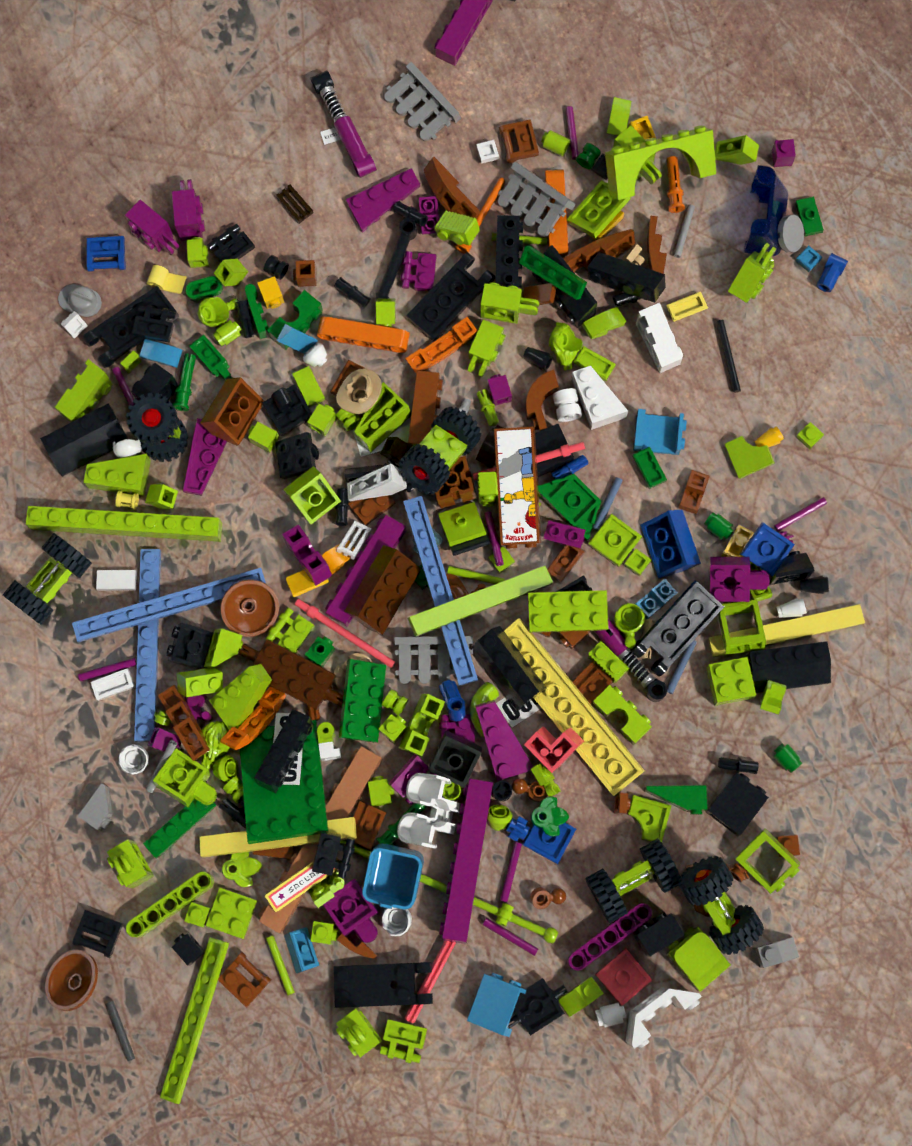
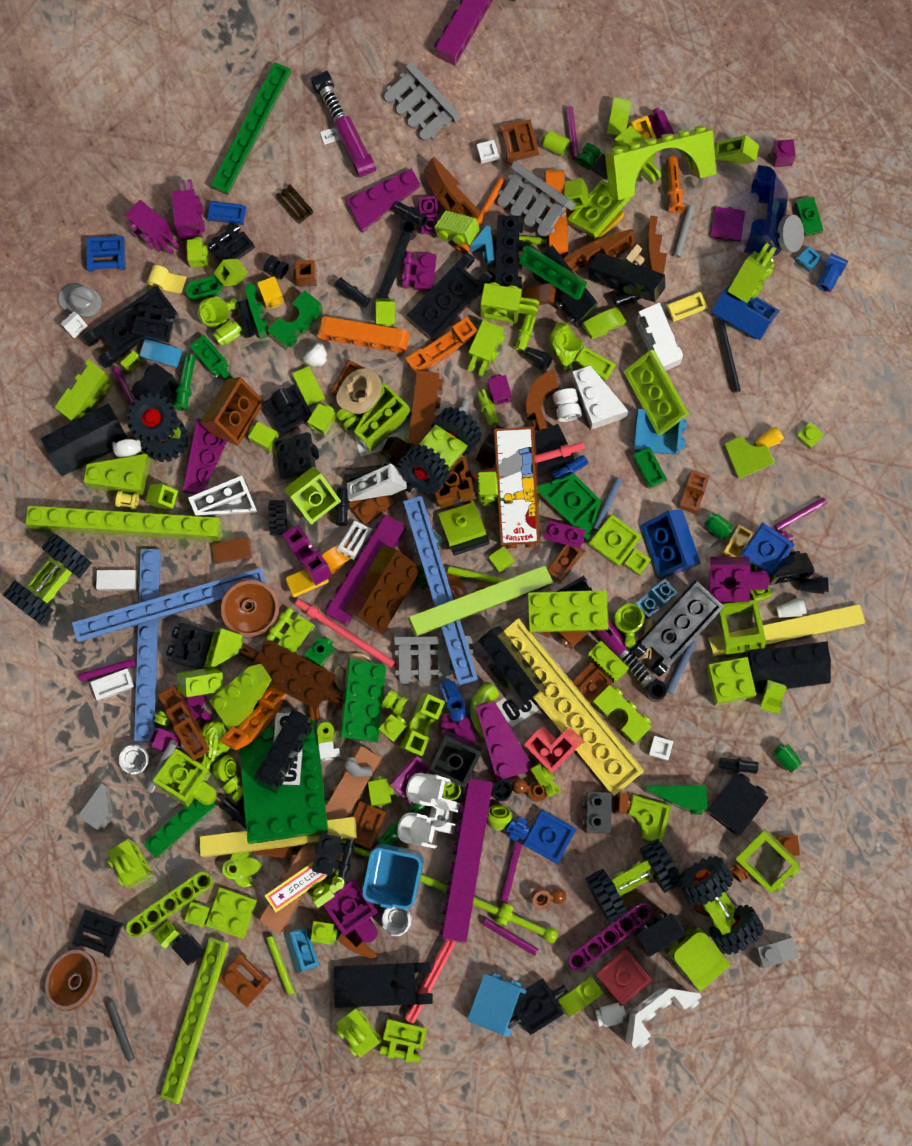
dark azure slope [277,324,318,354] -> none
magenta piece [484,511,504,566] -> none
green plate [531,796,569,836] -> none
none -> lime plate [153,920,180,949]
none -> white wedge [188,476,258,517]
none -> blue tile [207,201,247,225]
none -> green plate [211,62,291,195]
none -> dark orange slope [212,537,253,564]
none -> black tyre [268,500,287,535]
none -> light grey arm [345,757,372,777]
none -> dark azure slope [470,225,495,268]
none -> lime axle [514,314,536,352]
none -> lime brick [564,178,589,211]
none -> dark grey brick [582,792,612,834]
none -> lime plate [623,350,689,435]
none -> magenta hinge [648,108,675,139]
none -> white plate [649,736,674,761]
none -> magenta piece [710,206,745,242]
none -> blue slope [711,282,780,340]

